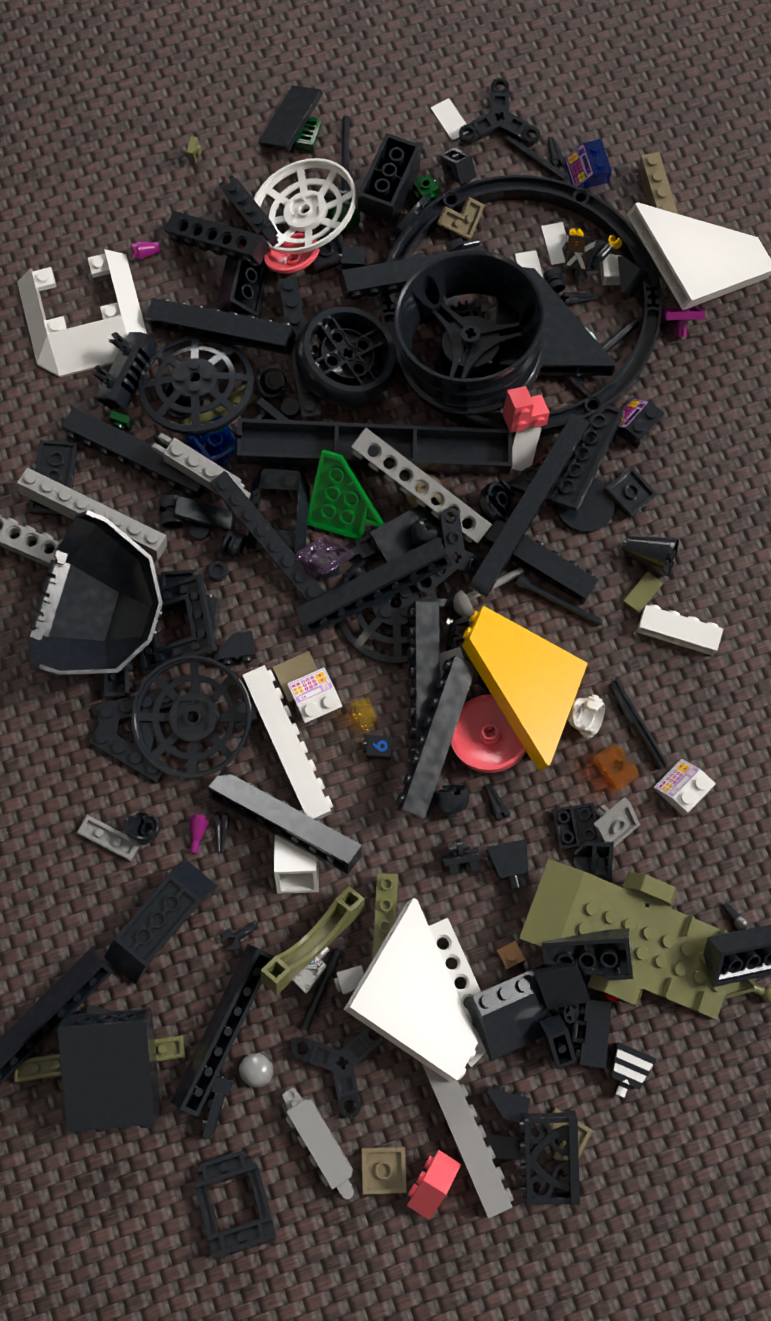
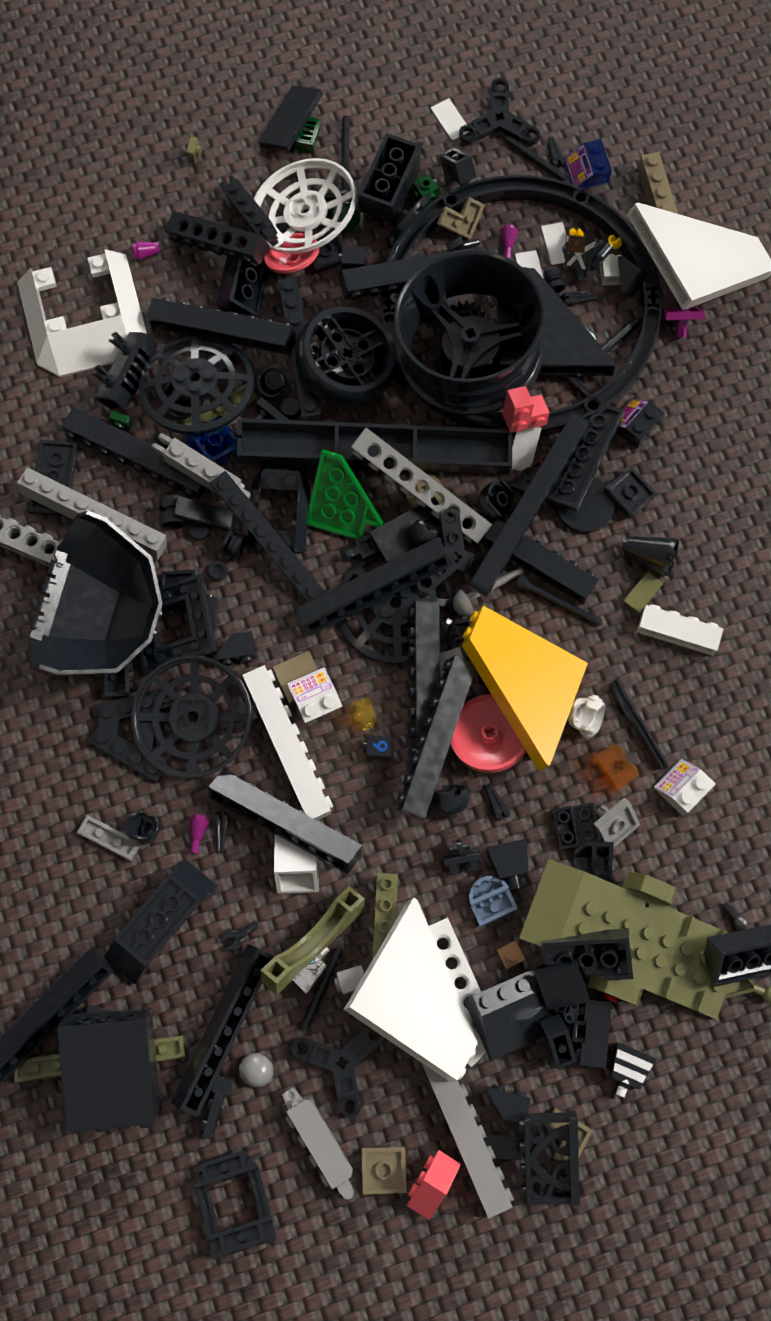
clear purple piece [296,536,353,578] -> none
none -> sand blue slope [469,876,518,927]
none -> magenta cone [500,225,518,259]

